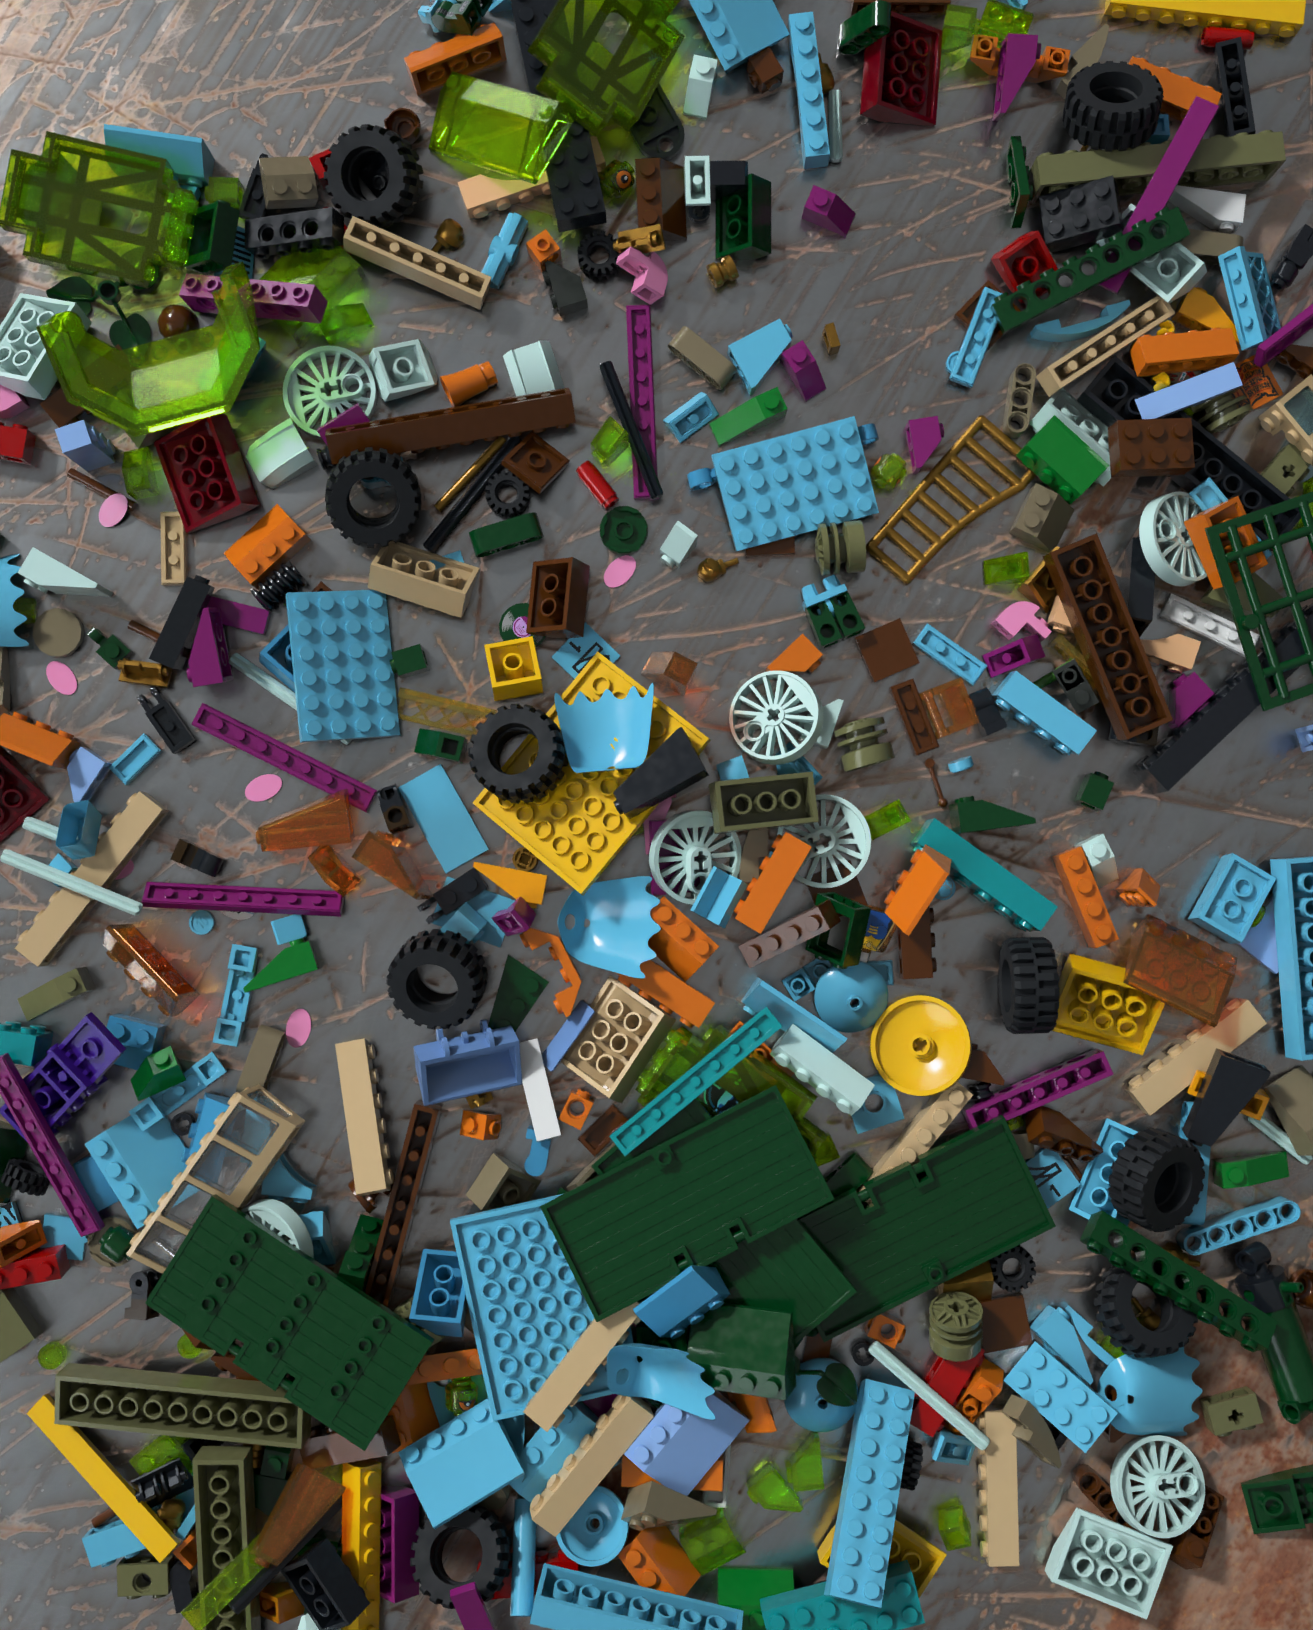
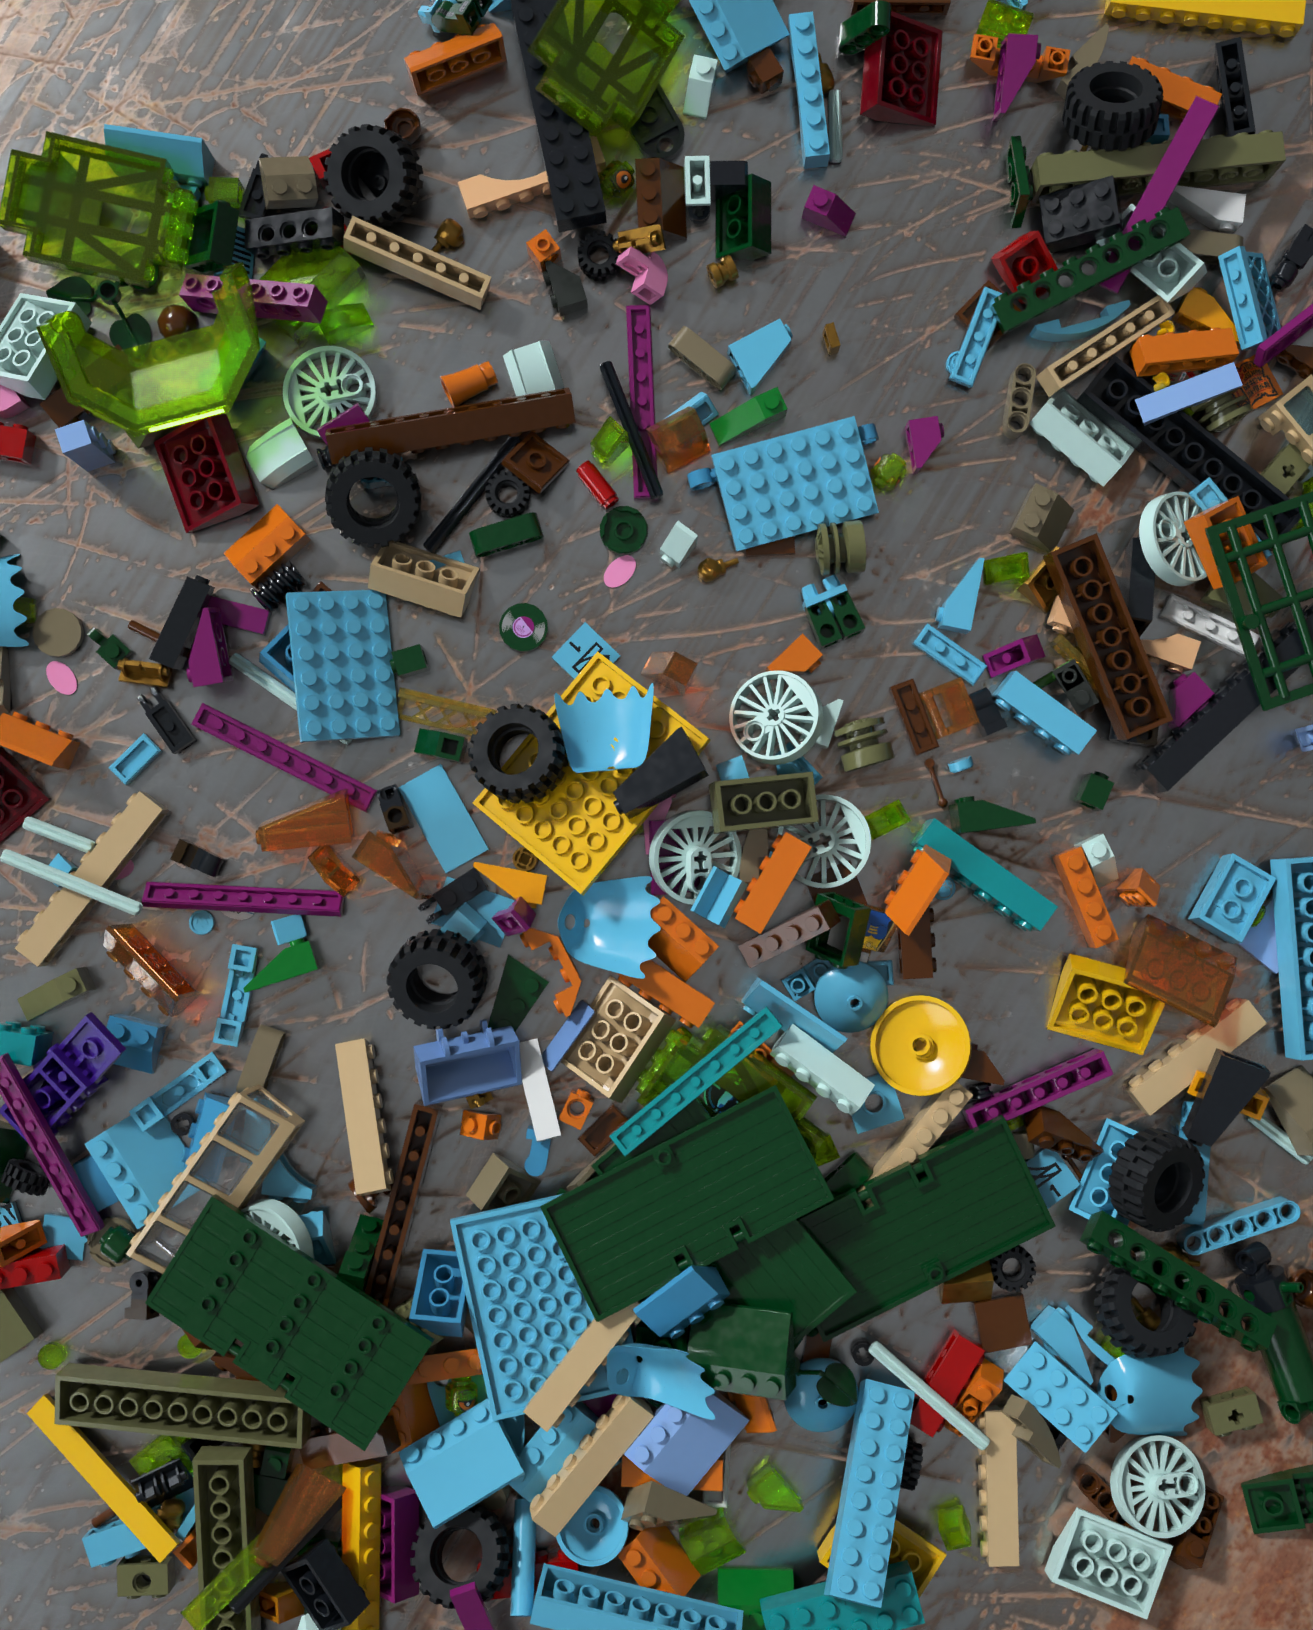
light aqua slope [18,547,113,597] -> none
medium azure piece [56,800,102,860] -> none
reddish brown bar [67,468,137,511] -> none
light blue slope [67,746,112,802] -> none
bright pink sticker [99,493,128,527] -> none
clear neon green slope [122,447,159,500] -> none
green slope [131,1046,186,1101] -> none
tan tile [160,511,188,586] -> none
black leg [169,1559,200,1614] -> none
bright pink sticker [245,774,282,802] -> none
bright pink sticker [286,1009,311,1048] -> none
light aqua slope [369,339,438,402] -> none
clear neon green slope [428,71,574,184] -> none
pearl gold bar [434,436,506,512] -> none
medium azure piece [481,212,529,289] -> none
yellow slope [484,636,543,701] -> none
reddish brown slope [526,557,590,639] -> none
magenta slope [780,340,826,402] -> none
clear neon green slope [786,1431,824,1492] -> none
reddish brown tile [854,618,920,683] -> none
orange brick [864,1312,906,1349] -> none
pearl gold bar [866,415,1036,584] -> none
olive wheel [929,1291,983,1362] -> none
medium azure slope [931,1428,975,1466] -> none
clear neon green slope [941,4,981,54] -> none
bright pink brick [991,601,1052,642] -> none
black tyre [998,937,1059,1034] -> none
green slope [1016,415,1109,505] -> none
reddish brown brick [1108,418,1195,478] -> none
red piece [1201,26,1254,51] -> none
green slope [1211,1151,1289,1189] -> none
none -> clear orange slope [646,406,711,474]
none -> medium azure slope [935,558,985,634]

